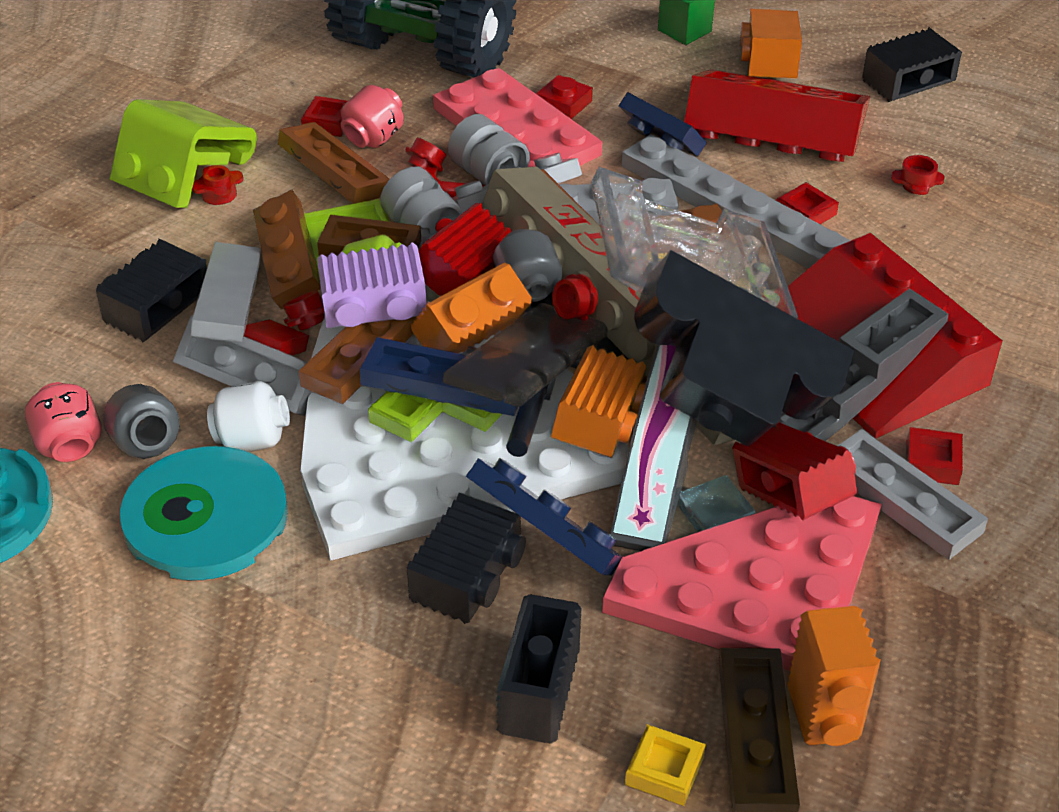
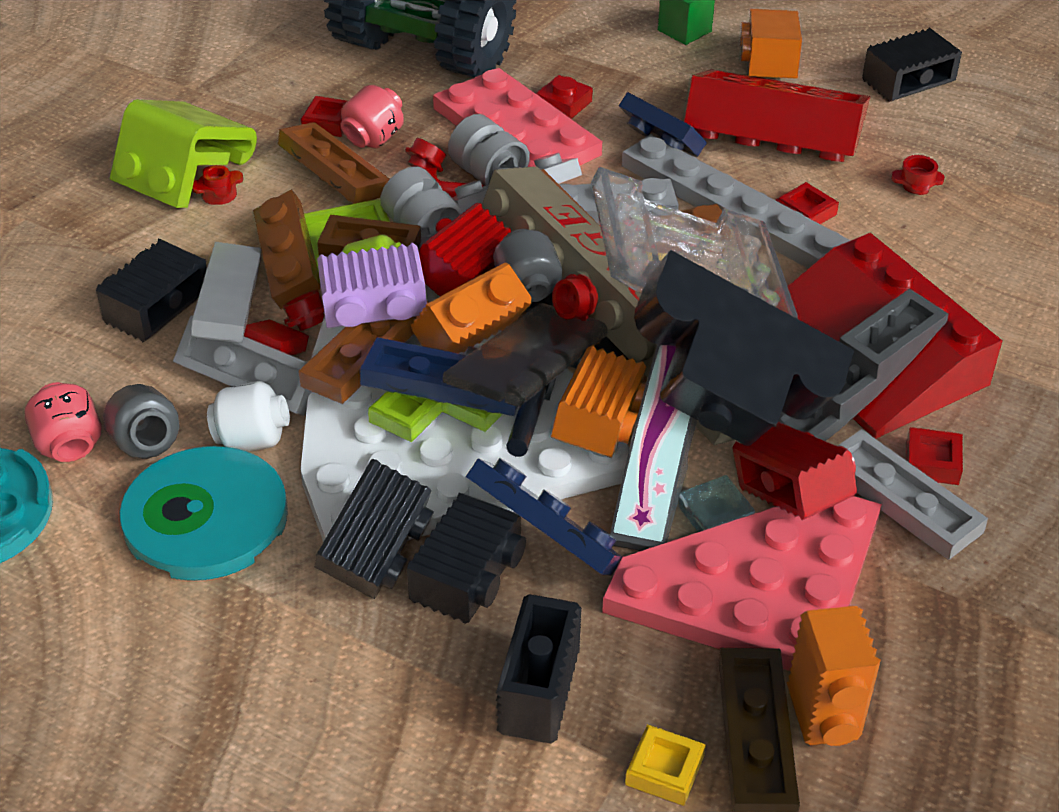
none -> black brick [314,459,434,599]

